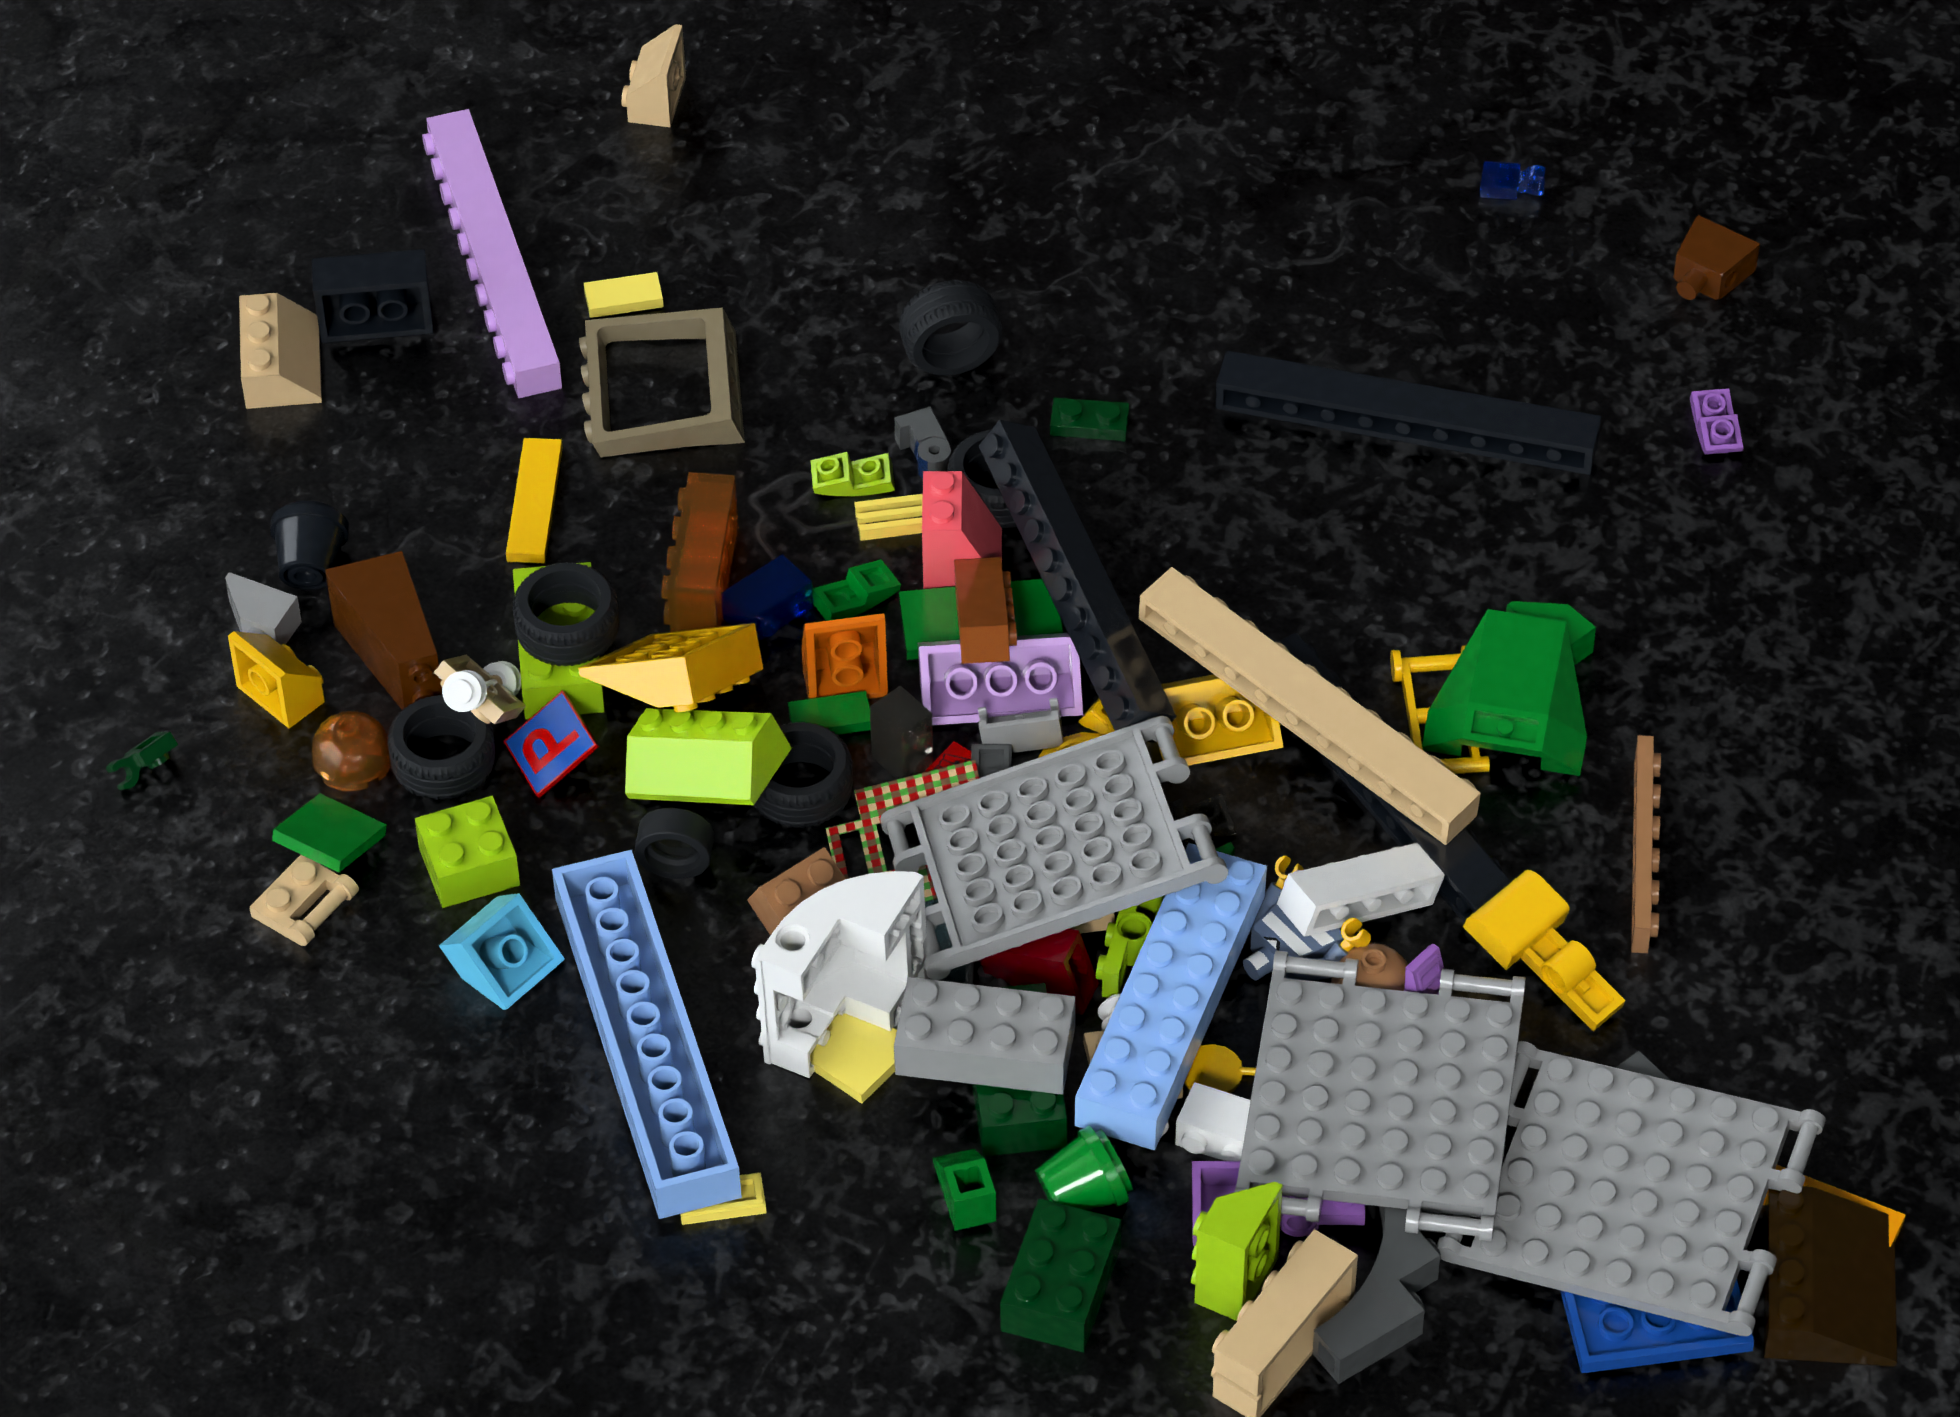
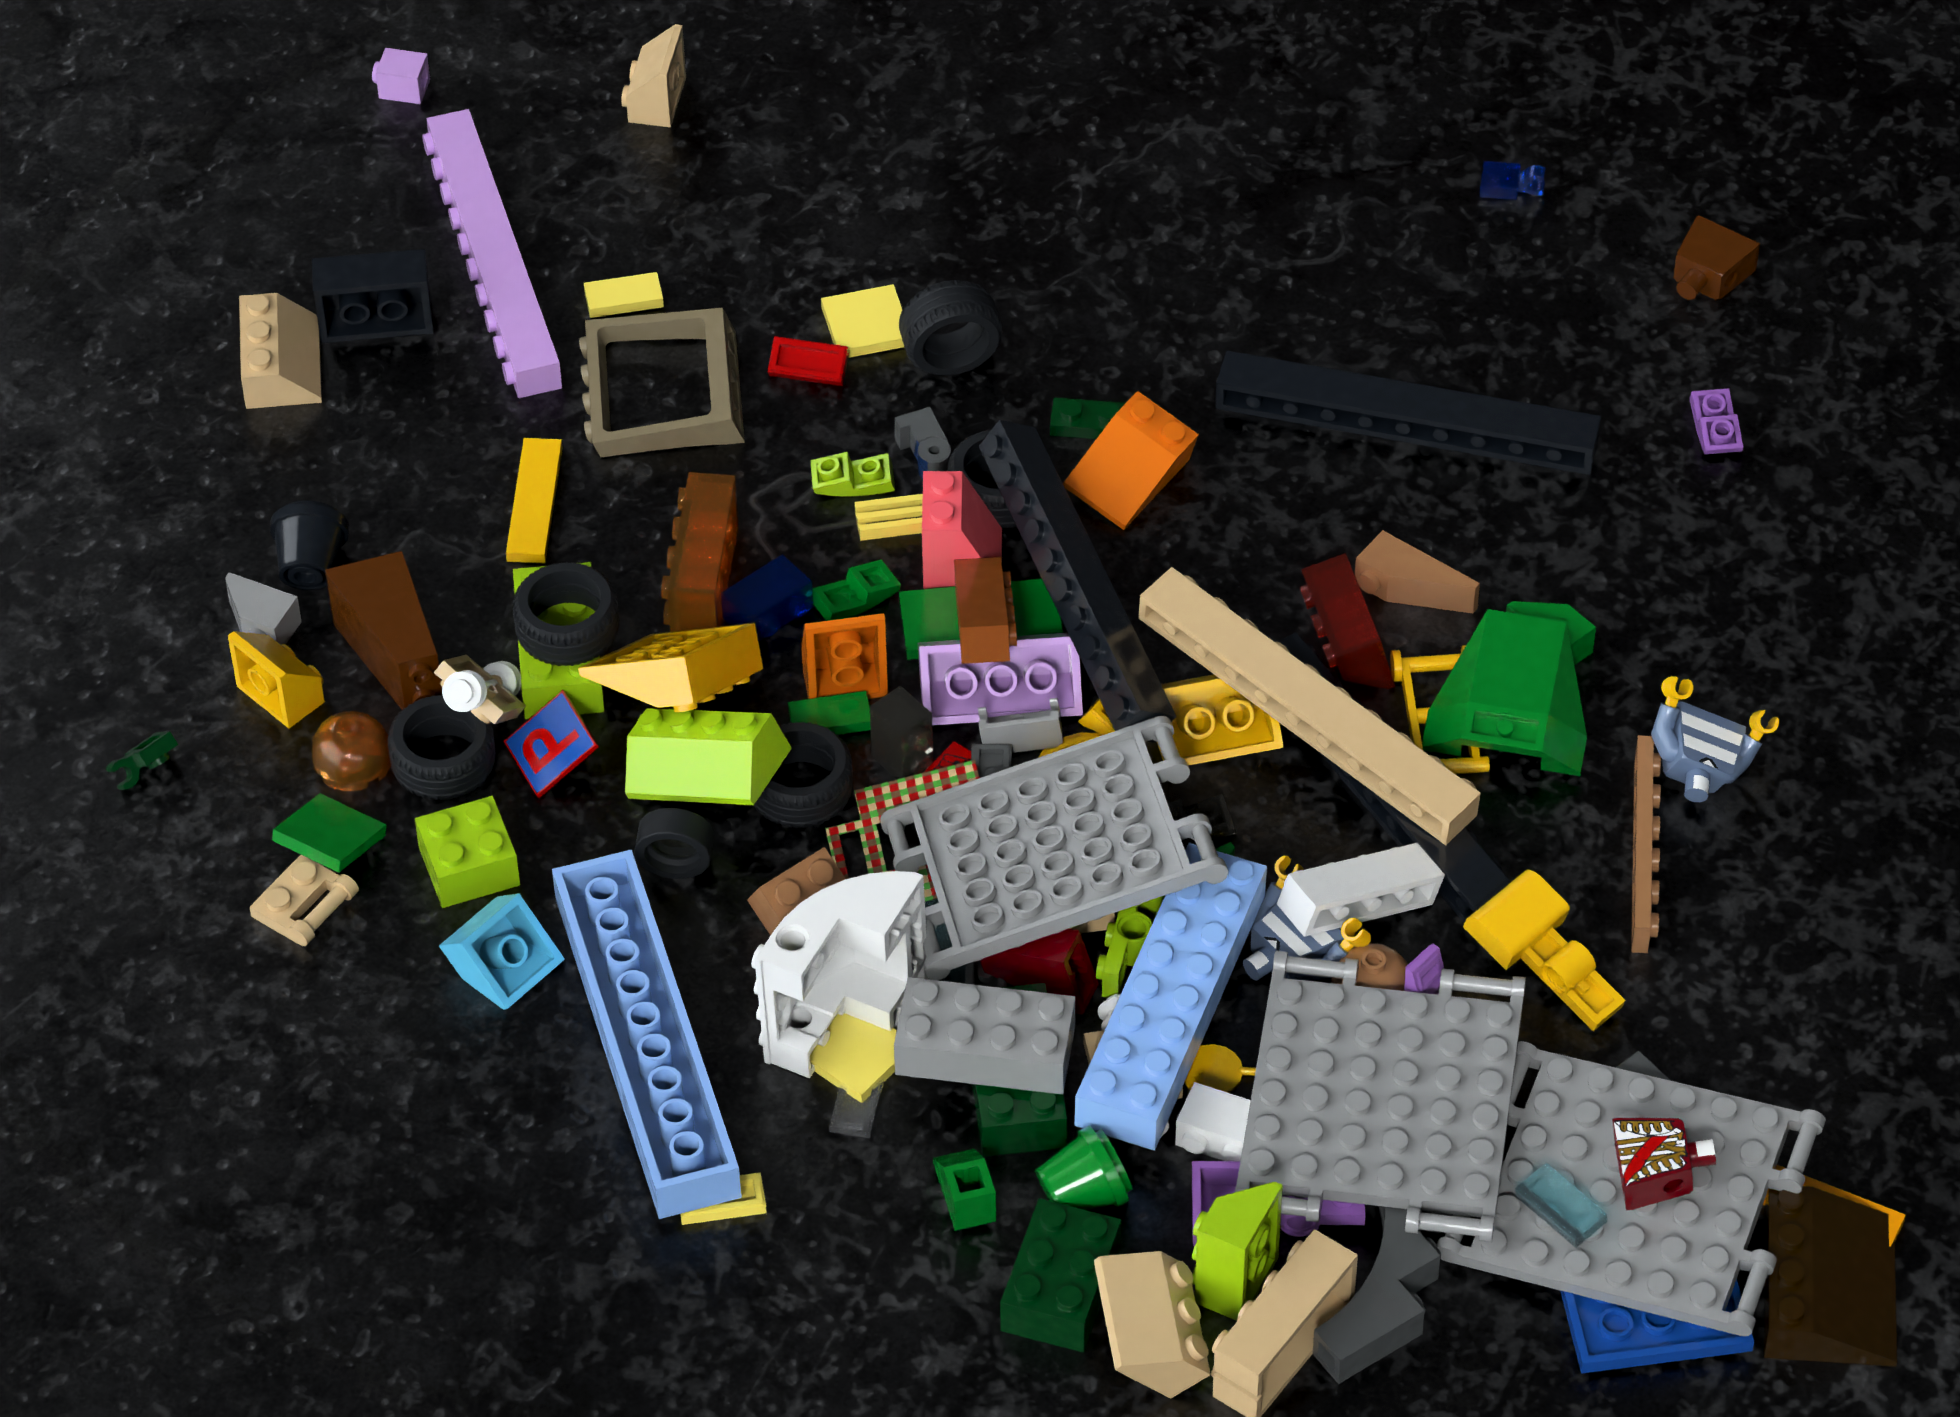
none -> lavender brick [372,48,430,104]
none -> red tile [767,336,849,386]
none -> light yellow tile [821,284,904,358]
none -> clear tile [829,1078,884,1138]
none -> orange slope [1063,391,1199,530]
none -> tan slope [1094,1251,1211,1399]
none -> clear red slope [1299,553,1395,689]
none -> medium nougat slope [1354,530,1480,614]
none -> clear light blue tile [1515,1163,1607,1248]
none -> torso [1612,1118,1716,1211]
none -> sand blue torso [1651,676,1779,802]

